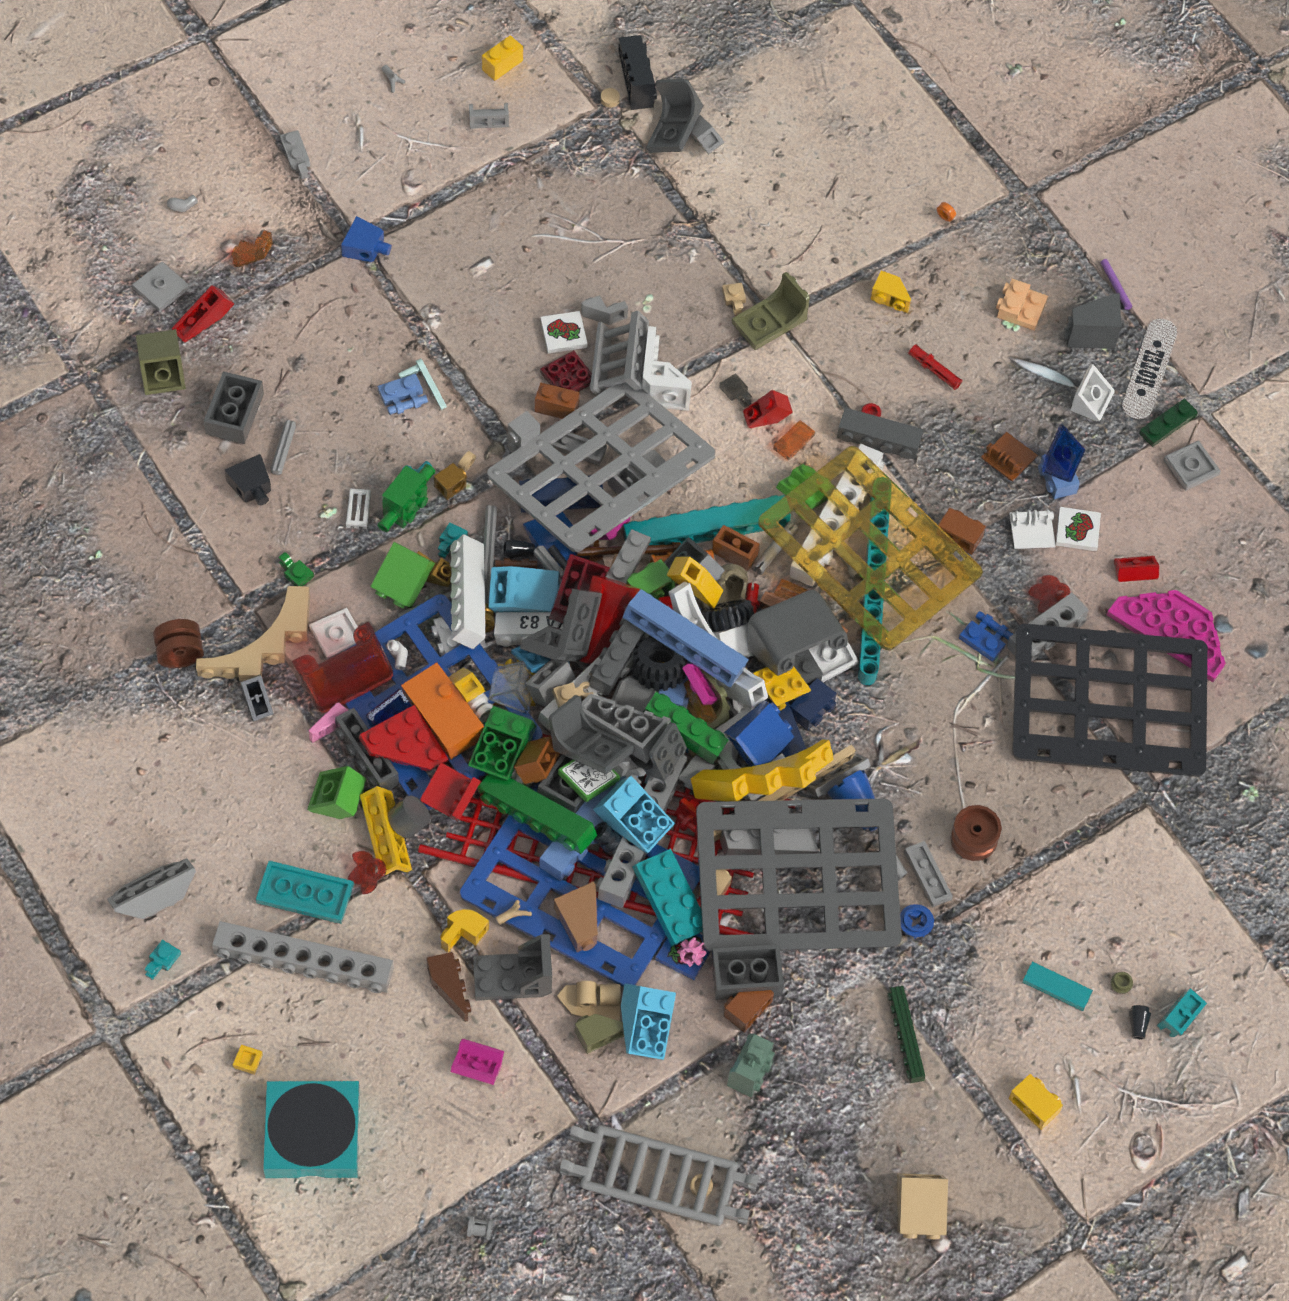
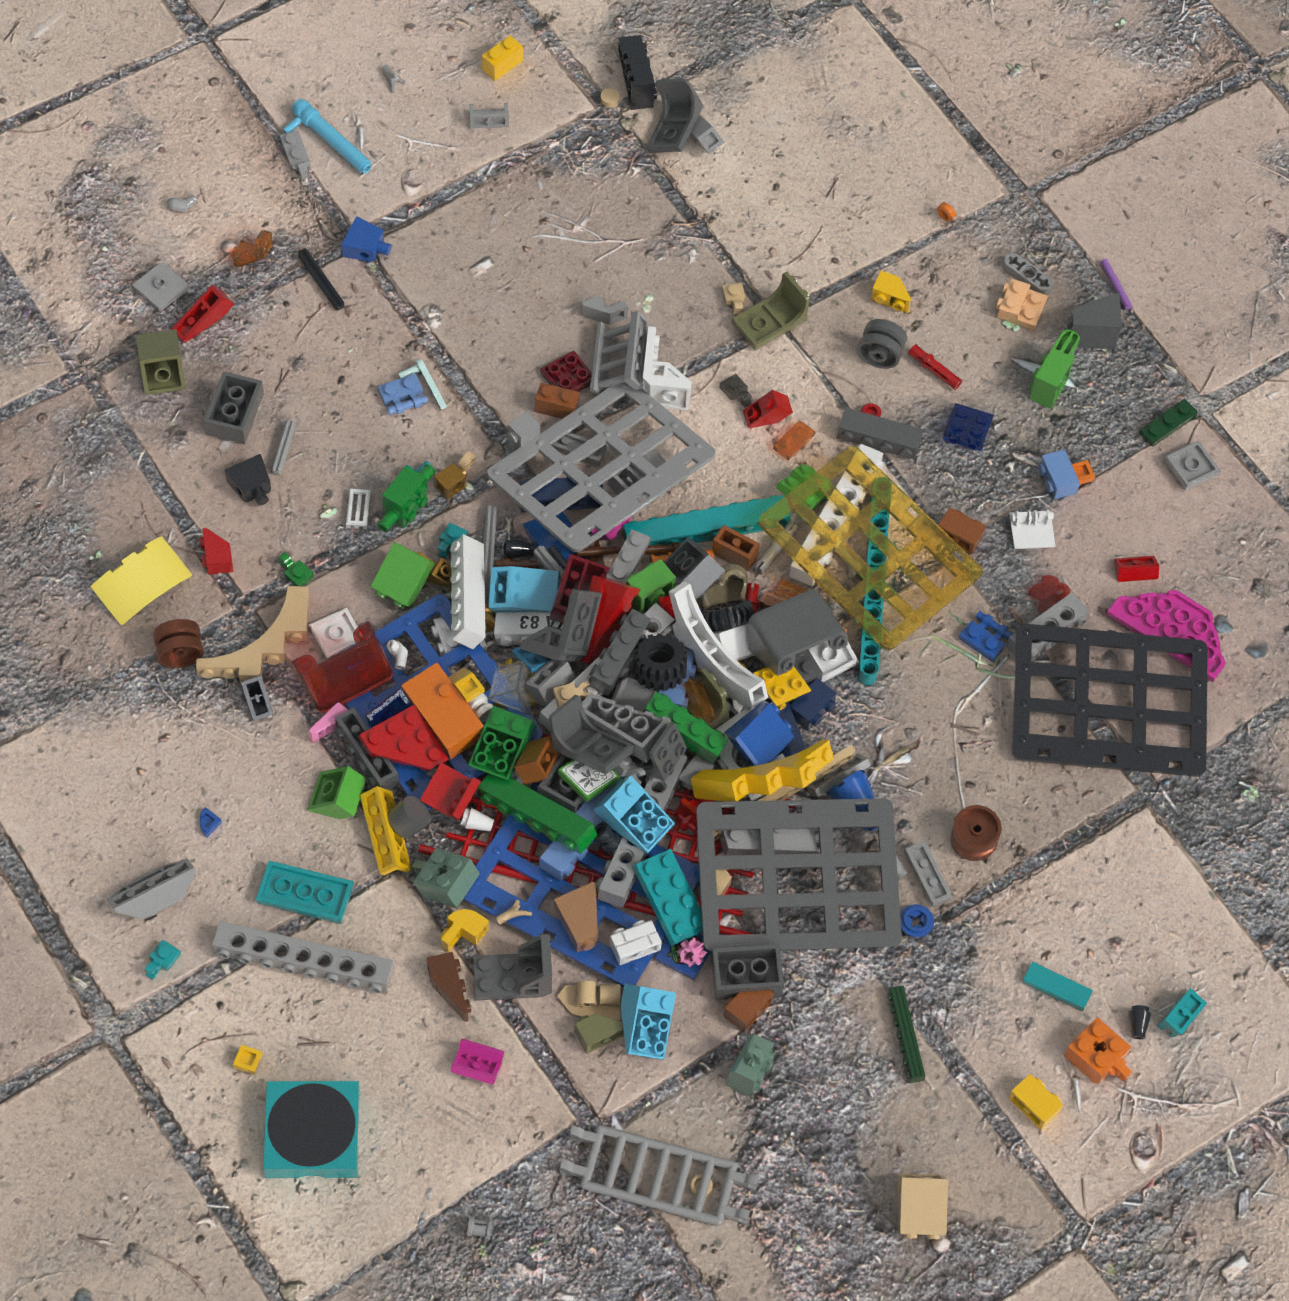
clear red plate [348,851,386,895] -> none
white tile [540,311,588,354] -> none
medium blue brick [623,589,749,688] -> none
yellow slope [667,557,724,608] -> none
dark pink plate [682,664,718,705] -> none
dark orange hinge [981,432,1038,482] -> none
clear blue slope [1041,424,1085,482] -> none
white tile [1056,507,1101,551] -> none
white slope [1070,364,1115,421] -> none
olive plate [1111,972,1133,994] -> none
sticker [1122,319,1177,419] -> none
none -> light yellow panel [90,536,192,625]
none -> red slope [199,528,234,575]
none -> blue tile [200,807,222,838]
none -> medium azure cylinder [282,99,372,174]
none -> black axle [298,248,345,311]
none -> sand green hinge [412,847,480,909]
none -> white cone [460,808,494,832]
none -> white brick [609,920,662,965]
none -> dark grey wheel [857,319,908,369]
none -> clear blue plate [943,403,994,451]
none -> light grey beam [1003,253,1053,295]
none -> bright green brick [1029,330,1080,409]
none -> orange hinge [1064,1017,1132,1084]
none -> orange plate [1072,460,1095,485]

